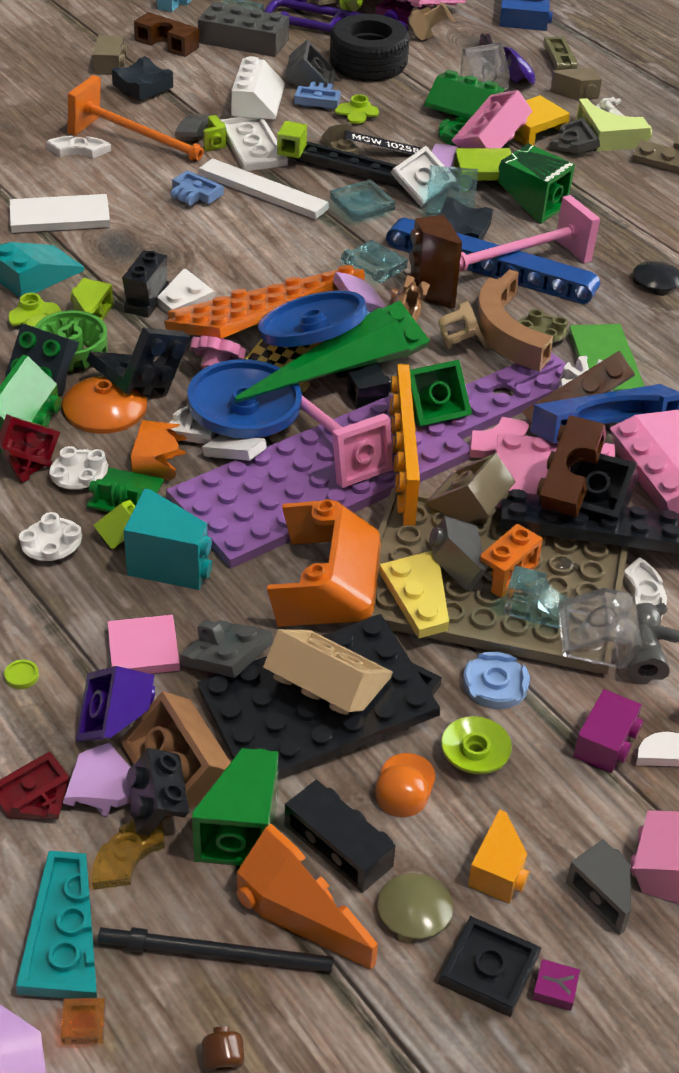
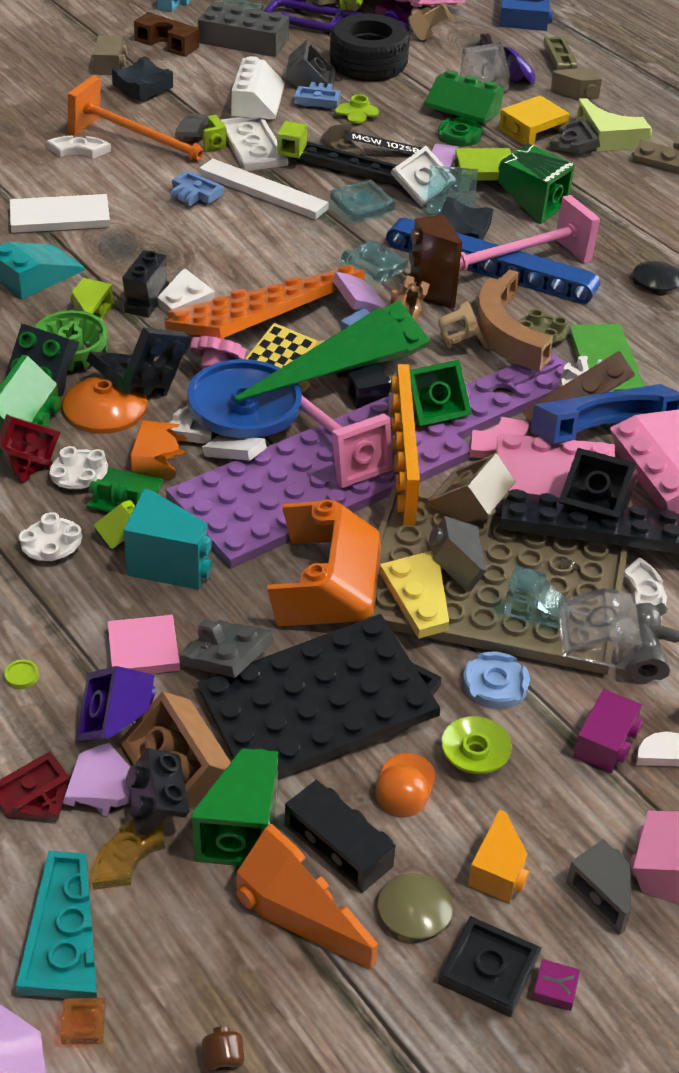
lime plate [9,293,61,327] -> none
black bar [98,927,333,973] -> none
blue dish [258,291,367,347] -> none
tan slope [263,629,393,715] -> none
bright pink slope [452,90,532,148] -> none
orange bracket [480,524,543,598] -> none
reddish brown arch [537,415,606,517] -> none
white piece [596,97,624,116] -> none

